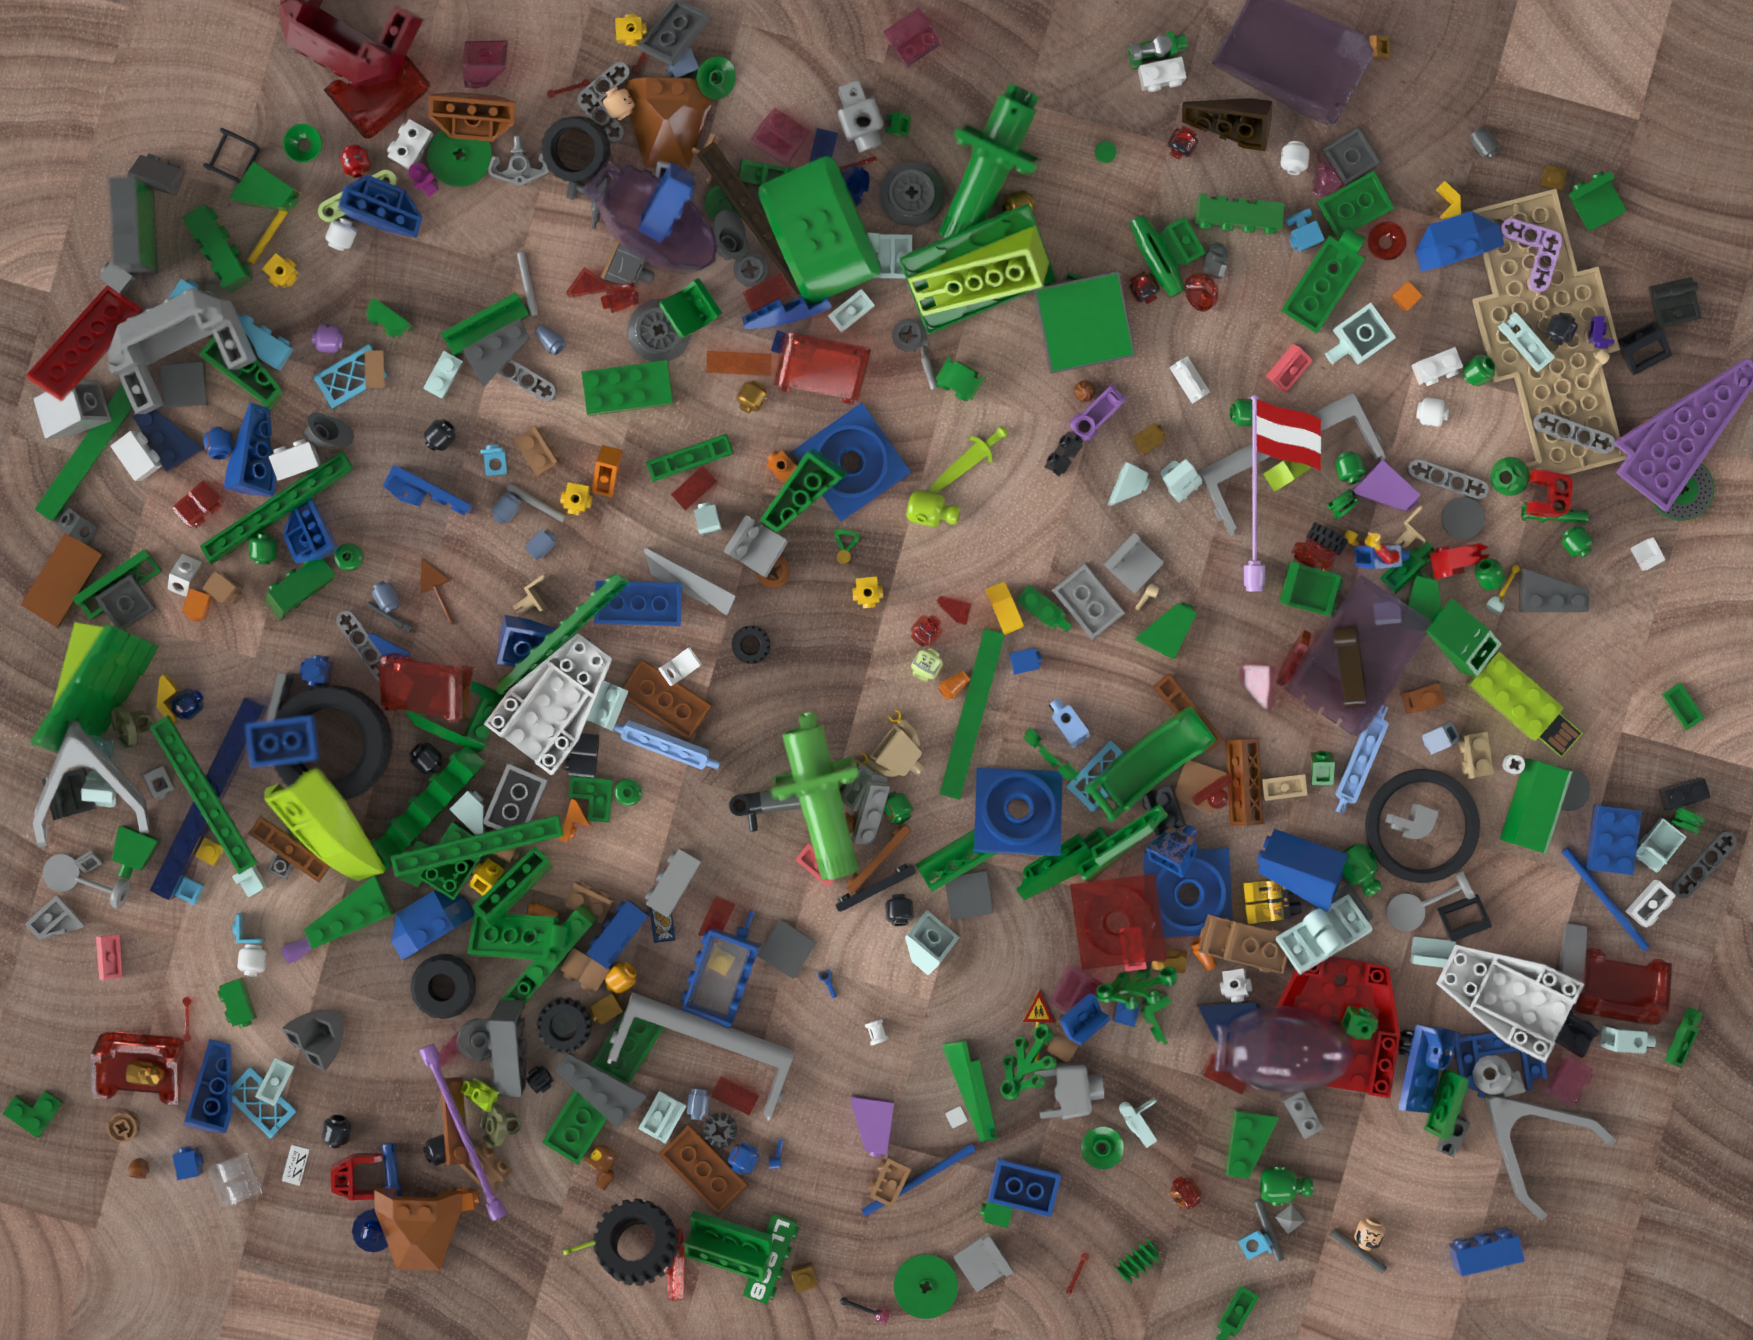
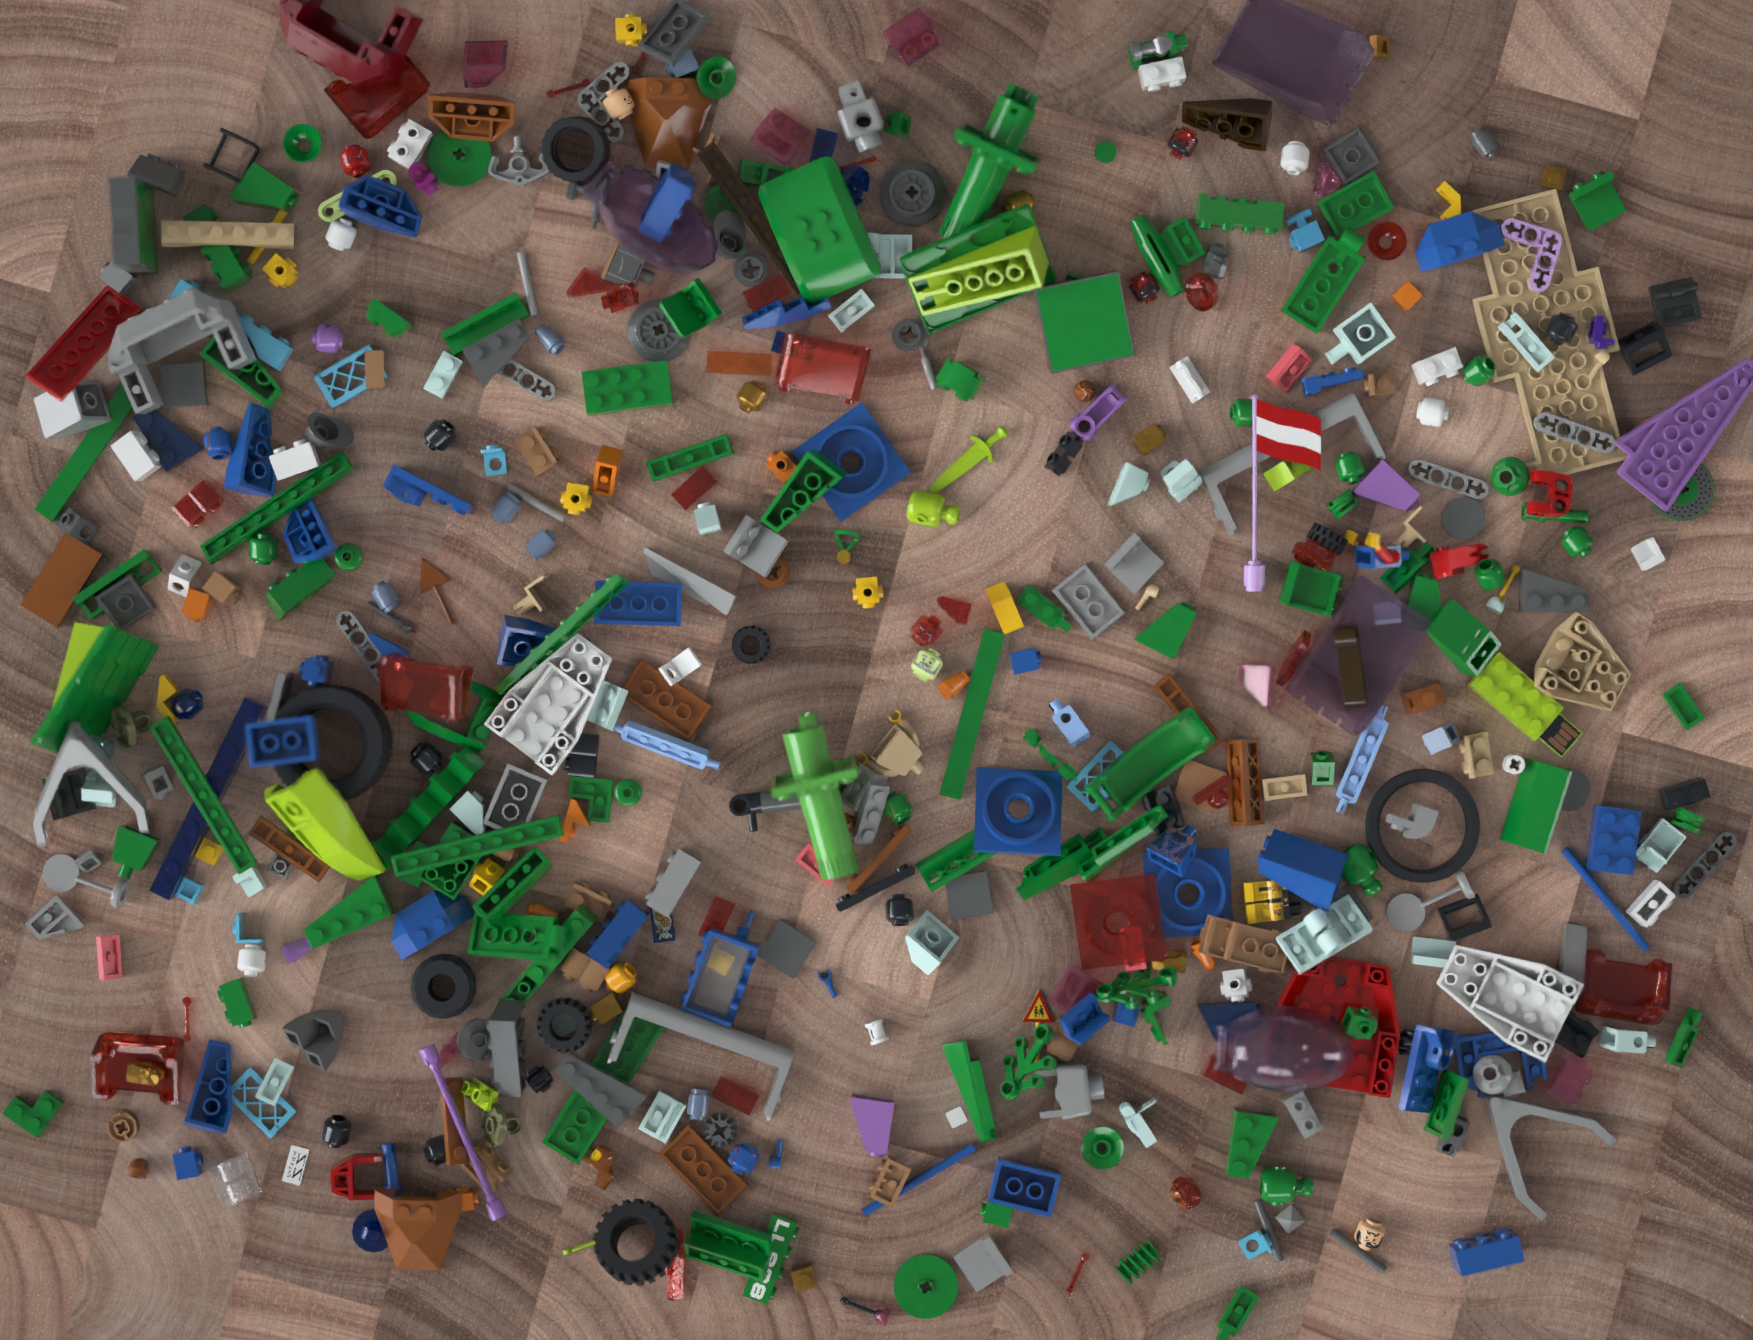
none -> tan arch [161,220,294,250]
none -> blue plate [1301,367,1364,396]
none -> medium nougat bracket [1363,372,1395,397]
none -> tan wedge [1534,612,1631,711]

